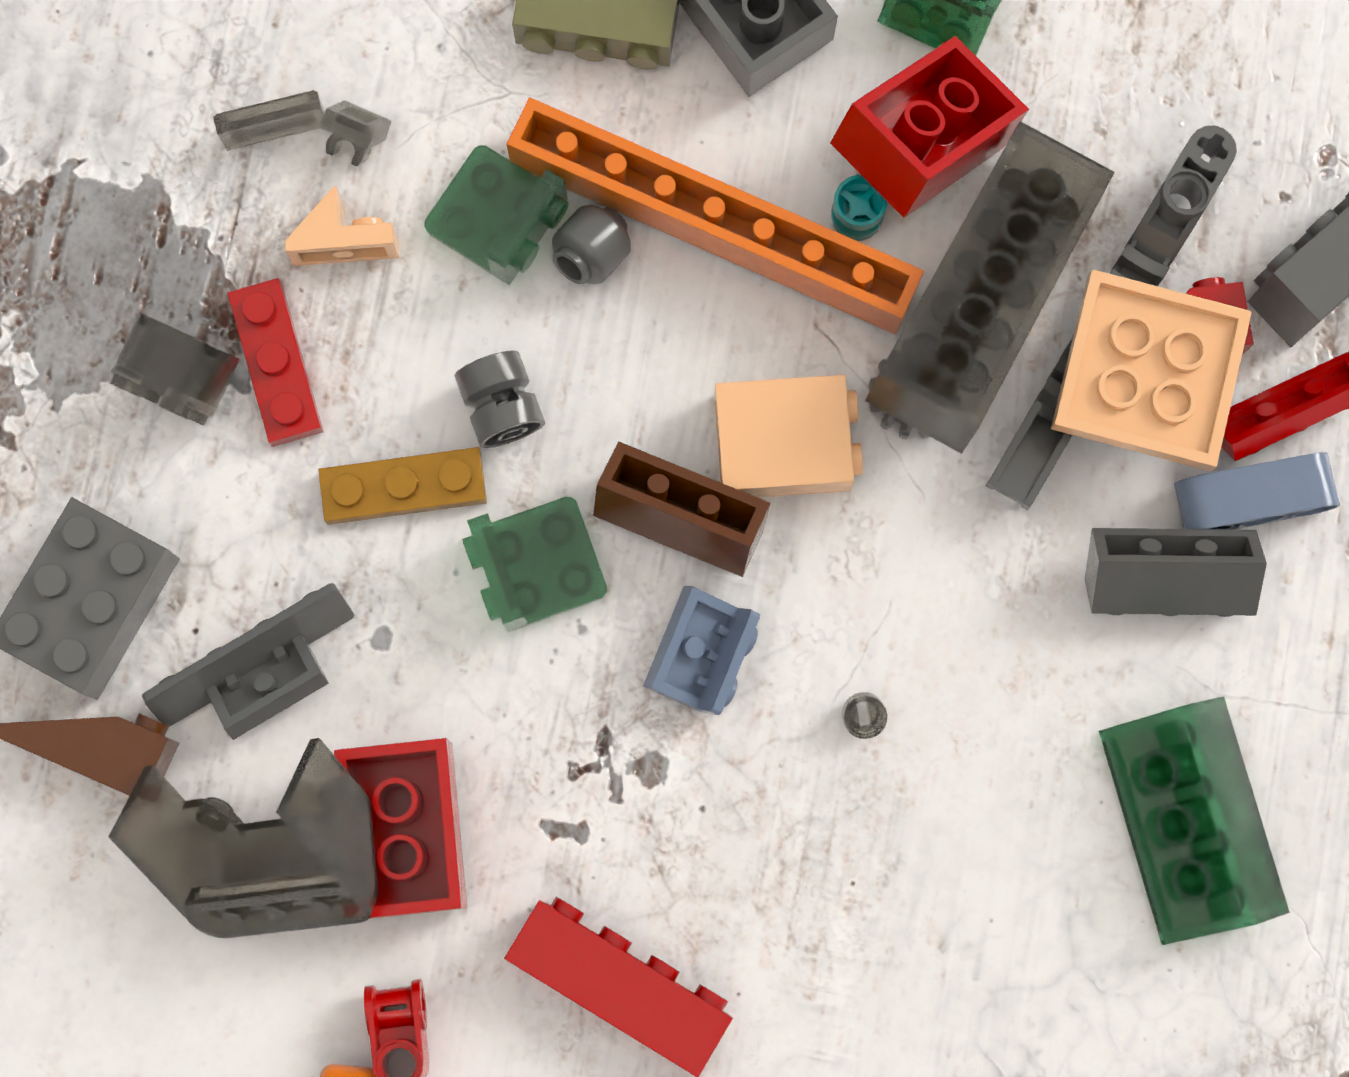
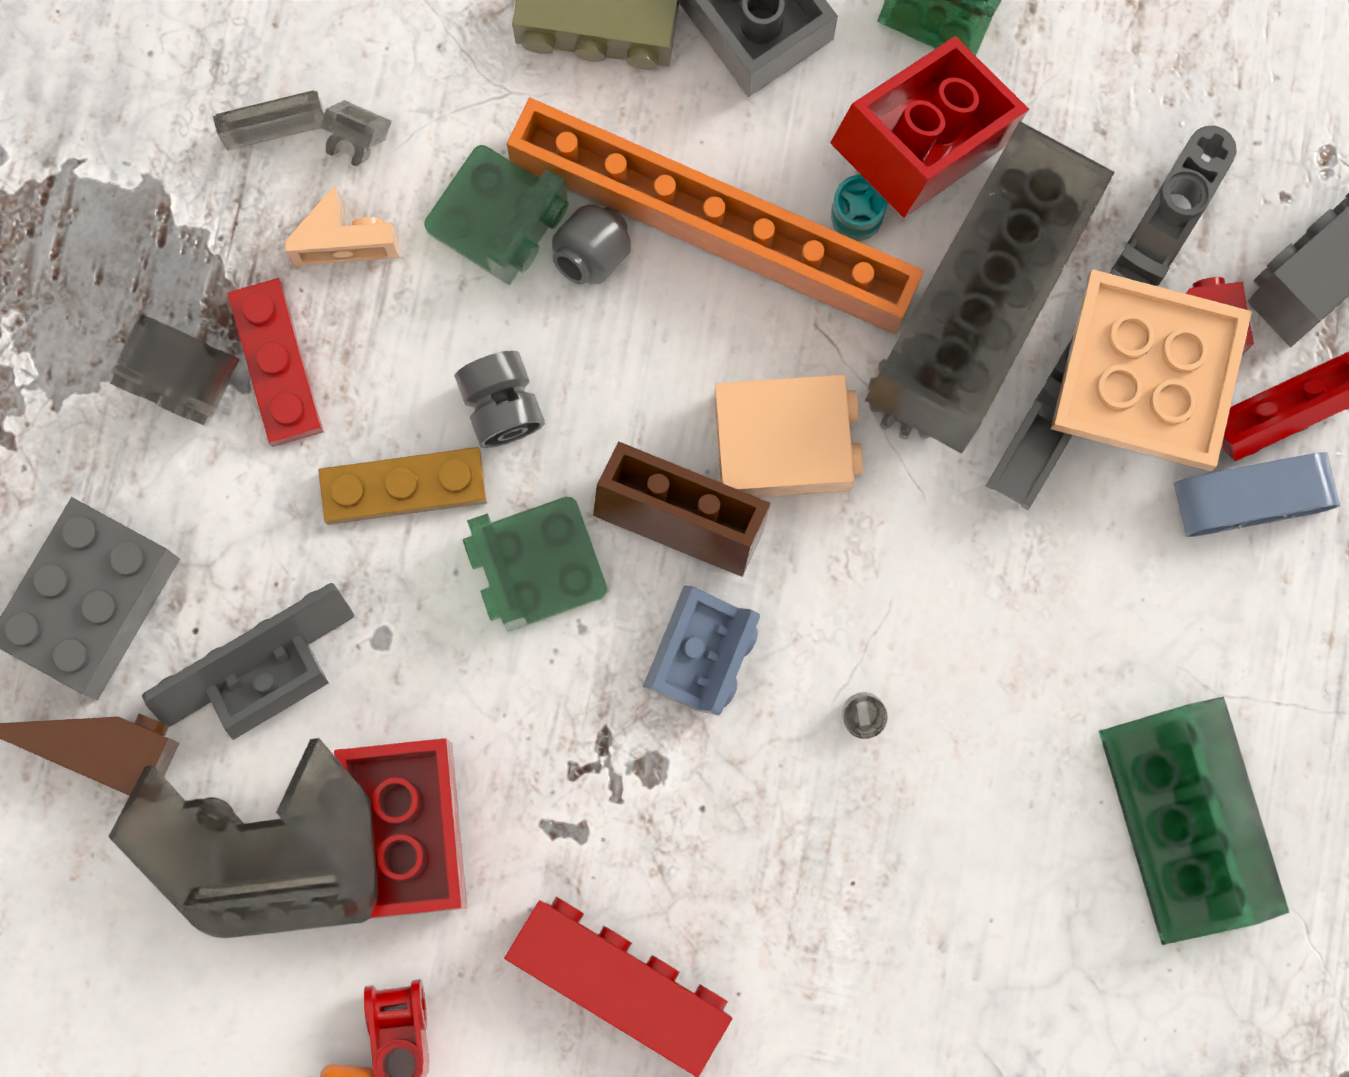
dark grey brick [1084,528,1267,617] -> none

